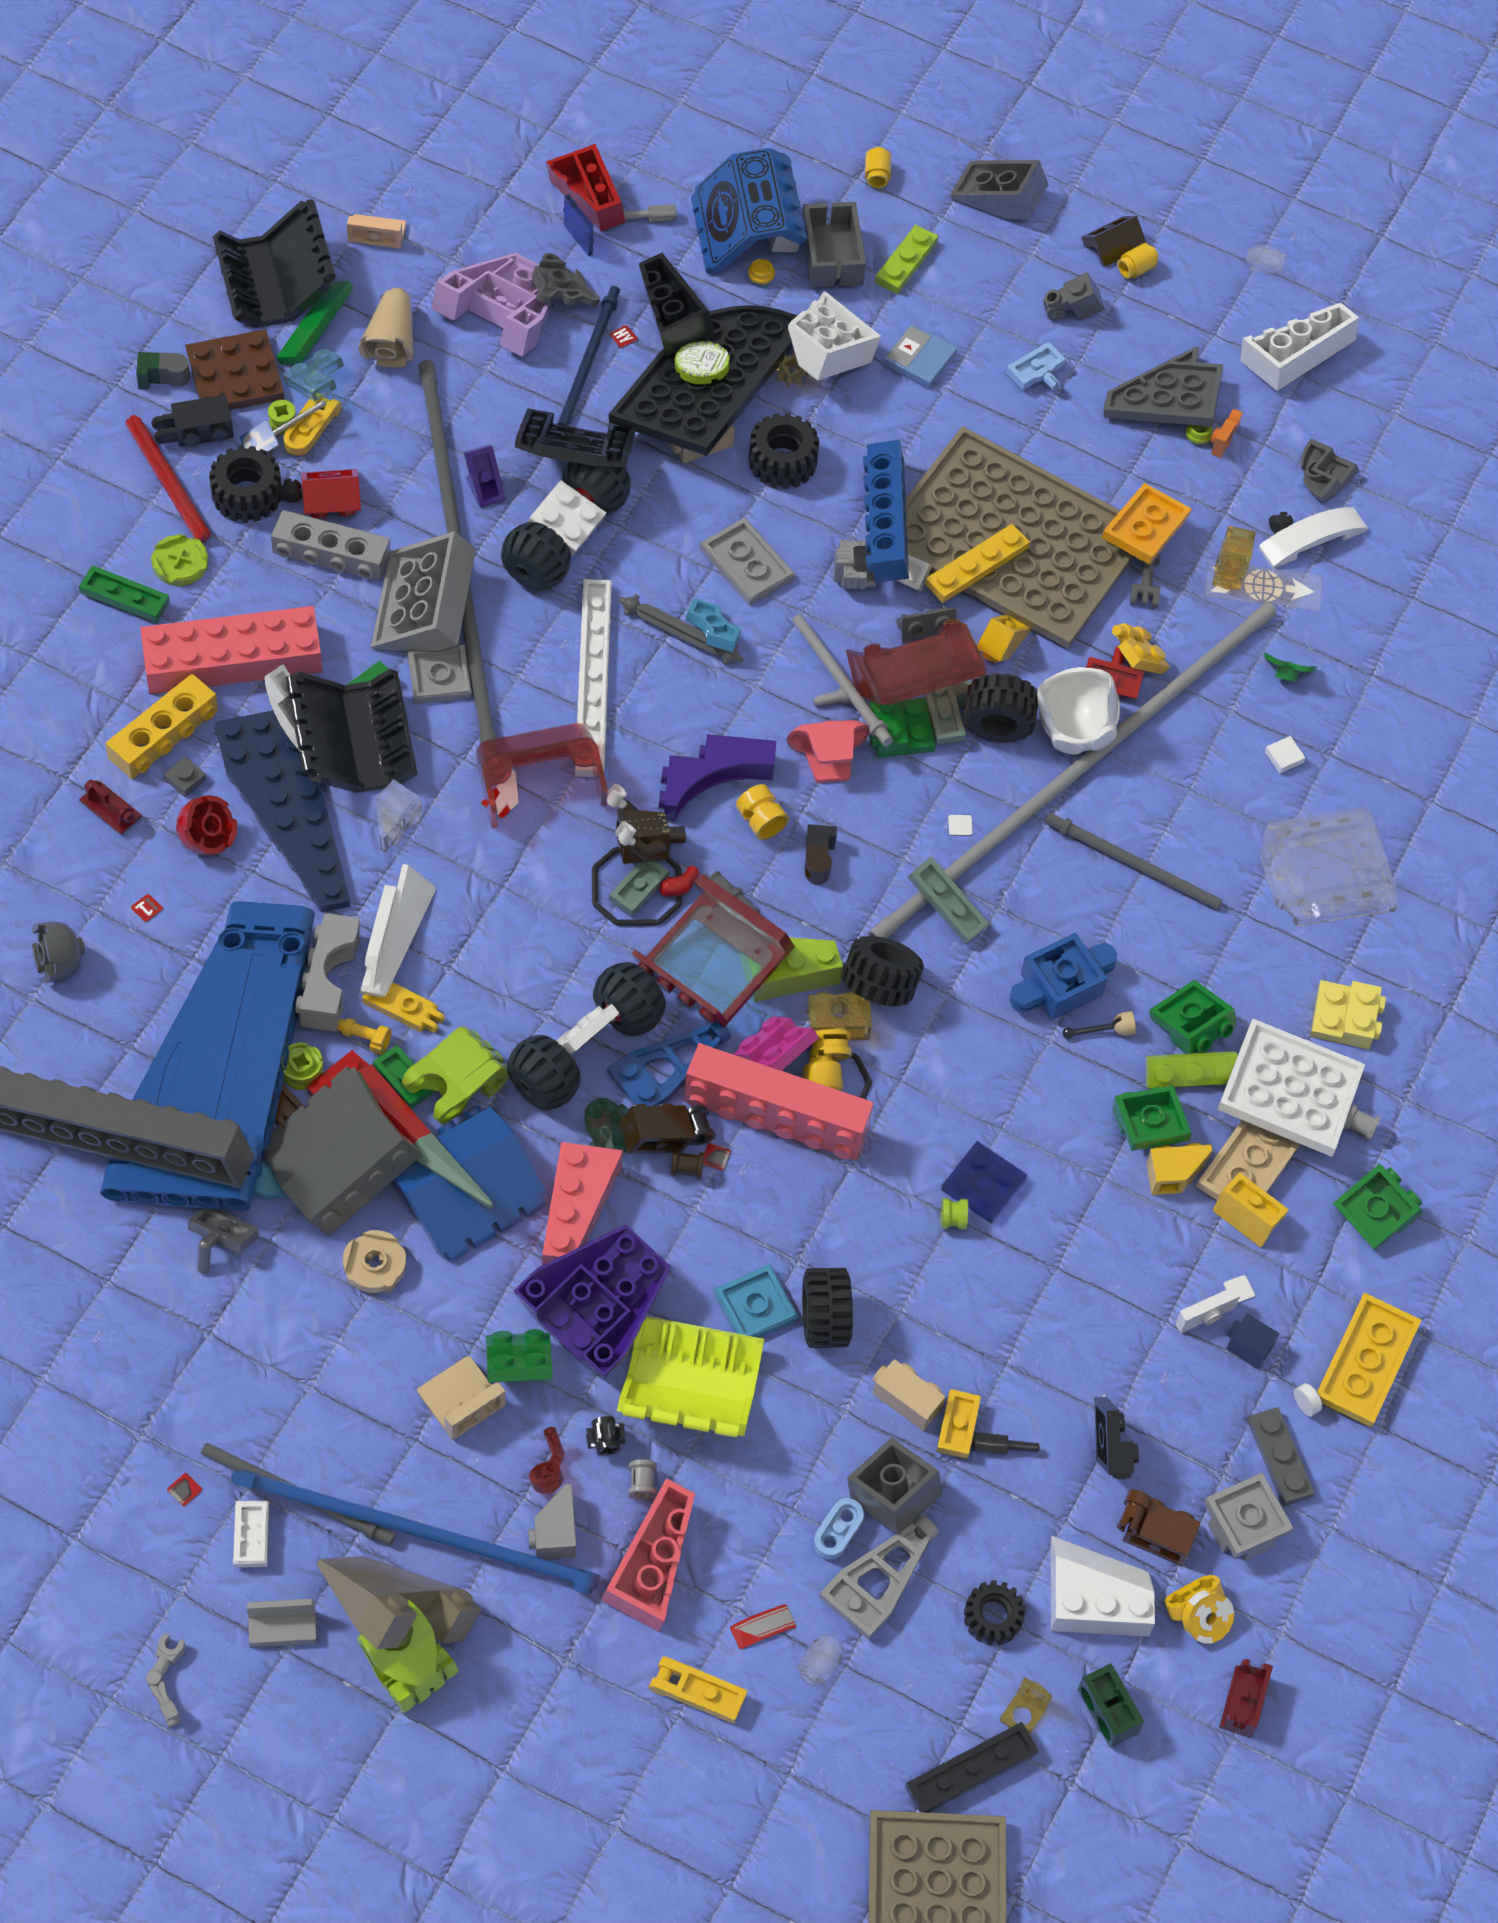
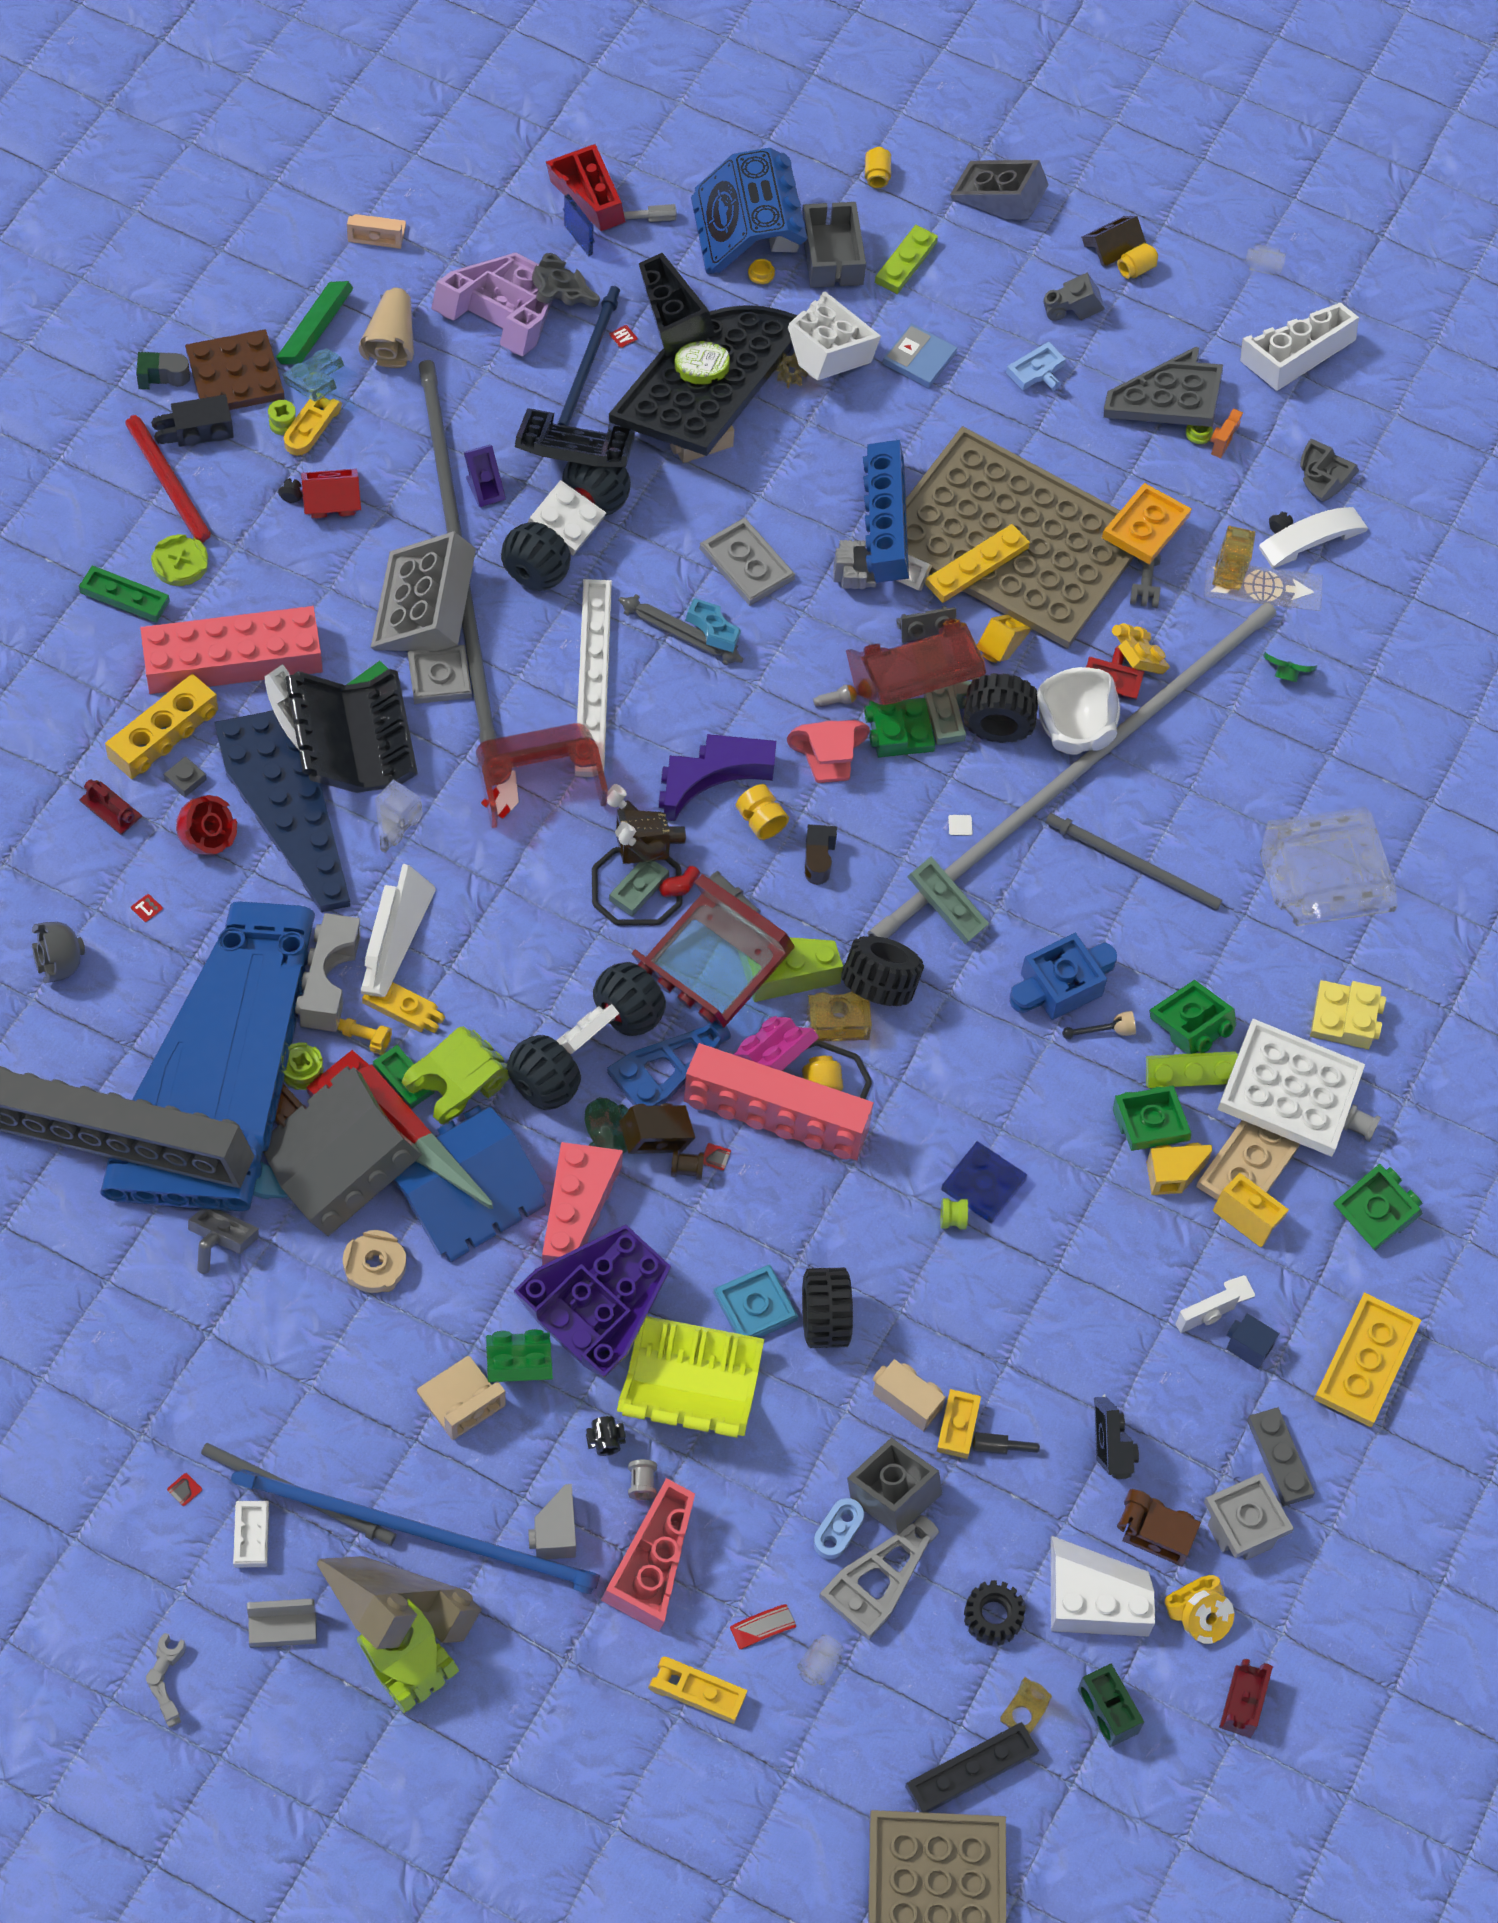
black tyre [209,446,282,523] -> none
black hinge [213,199,336,328] -> none
piece [239,400,326,454] -> none
light grey brick [271,510,391,581] -> none
clear red plate [529,1427,565,1494] -> none
black bush [687,1105,716,1146] -> none
black tyre [748,413,819,489] -> none
light grey bar [792,614,893,746] -> none
yellow wheel [809,1029,852,1061] -> none
white tile [1265,736,1306,774] -> none
white tile [1293,1383,1322,1417] -> none

